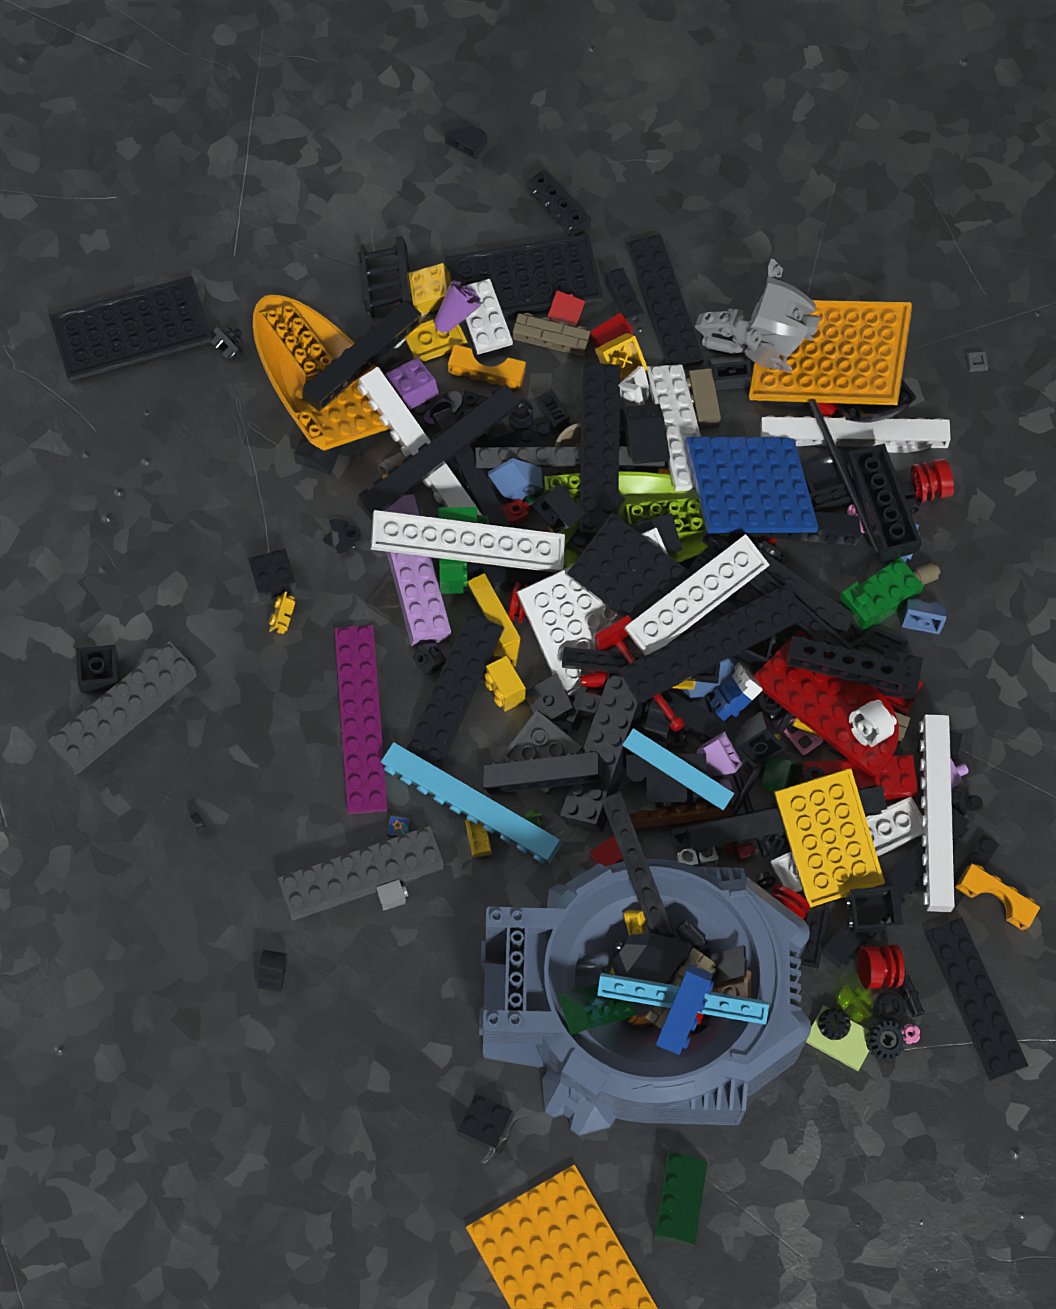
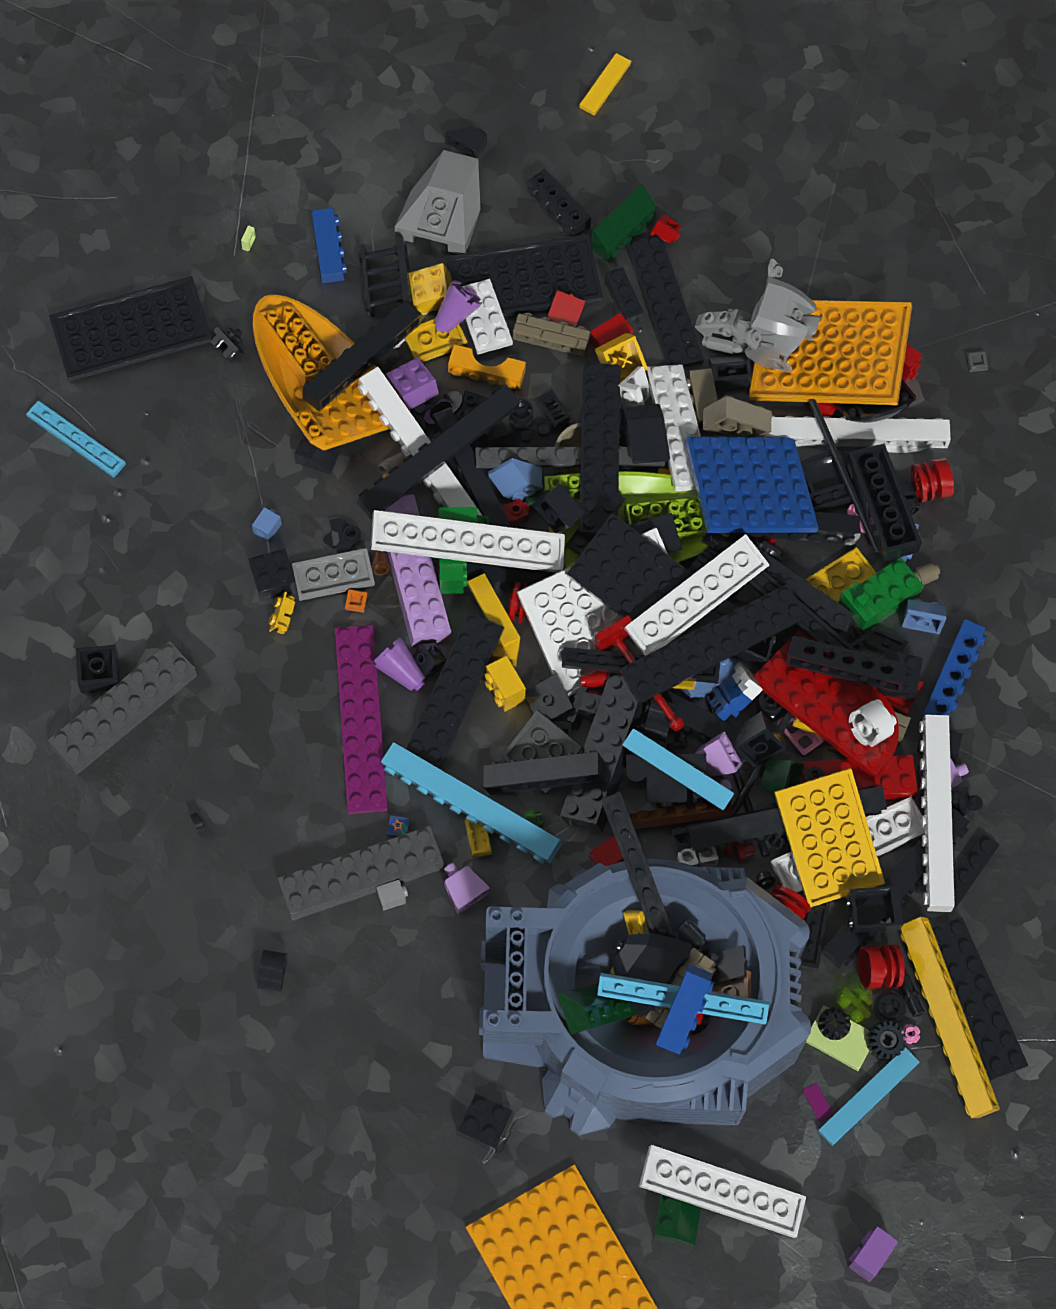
light orange arch [955,864,1040,931] -> none
none -> medium azure tile [26,400,126,478]
none -> yellowish green tile [241,226,256,252]
none -> medium blue brick [252,507,282,542]
none -> light grey plate [292,548,375,601]
none -> blue brick [312,208,347,283]
none -> orange plate [345,590,368,613]
none -> reddish brown cone [371,550,390,575]
none -> medium lavender cone [372,637,425,691]
none -> light grey wedge [395,150,481,254]
none -> lavender torso [444,863,490,915]
none -> yellow tile [579,53,631,116]
none -> dark green slope [591,184,657,262]
none -> white plate [639,1145,806,1238]
none -> red brick [651,214,682,243]
none -> dark tan brick [703,396,772,437]
none -> magenta sticker [803,1083,834,1123]
none -> yellow tile [805,547,877,602]
none -> medium azure tile [818,1047,920,1146]
none -> medium lavender brick [849,1226,899,1282]
none -> yellow brick [900,917,1000,1118]
none -> red brick [902,344,922,383]
none -> blue brick [919,619,987,723]

